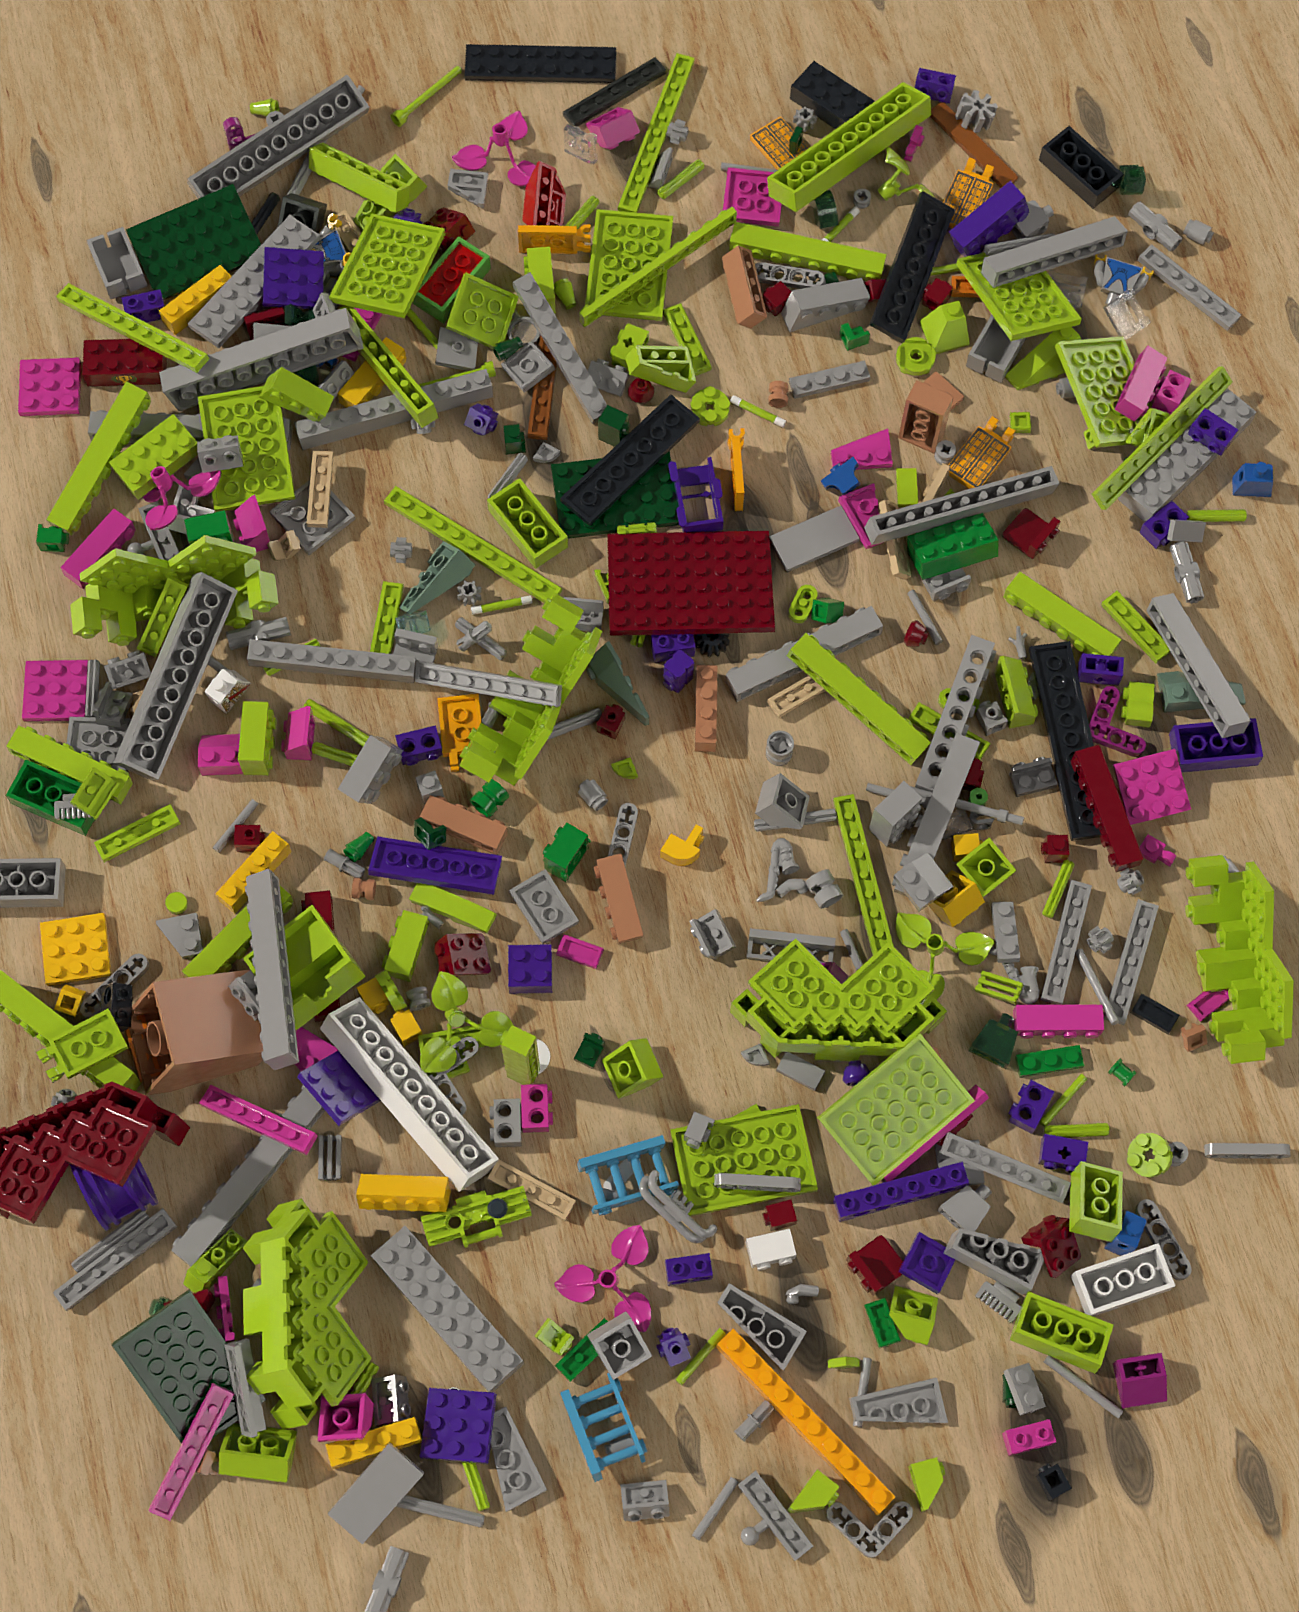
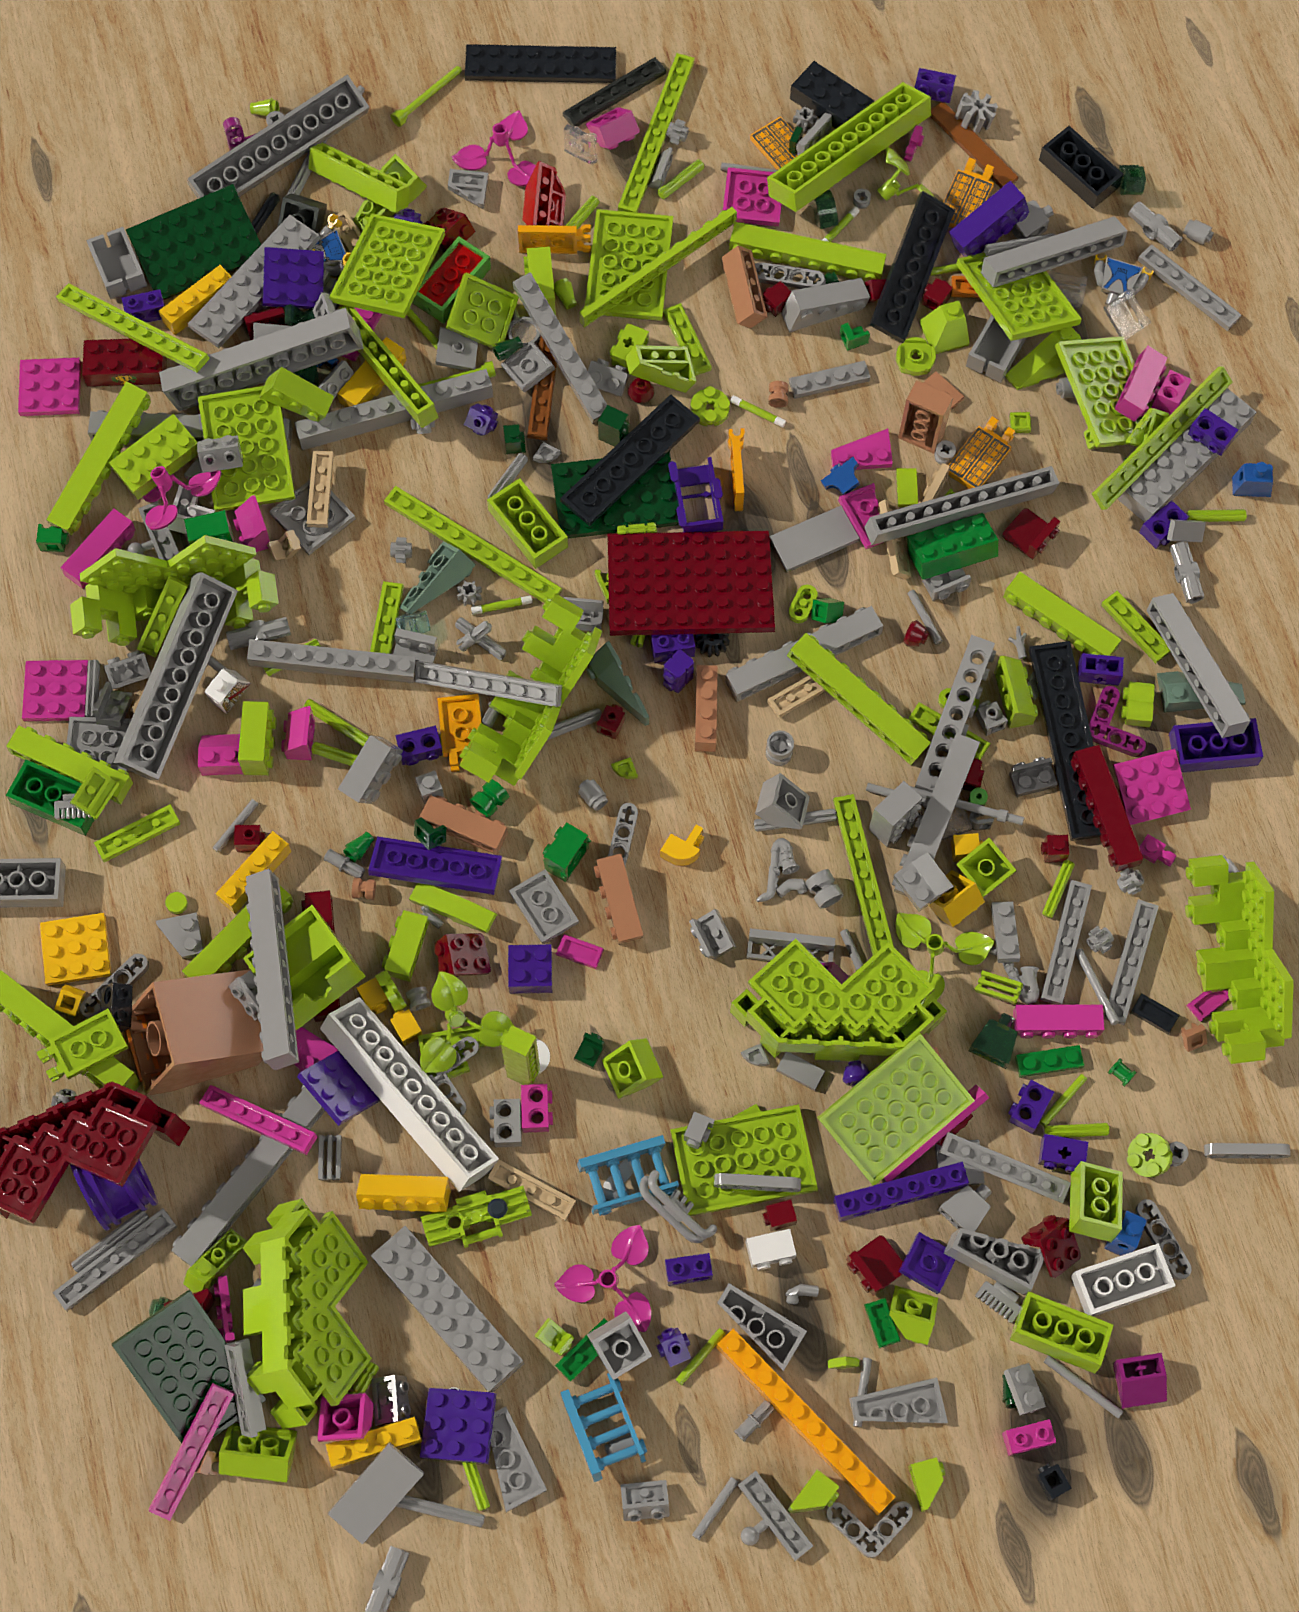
none -> light grey plate [796,113,832,156]

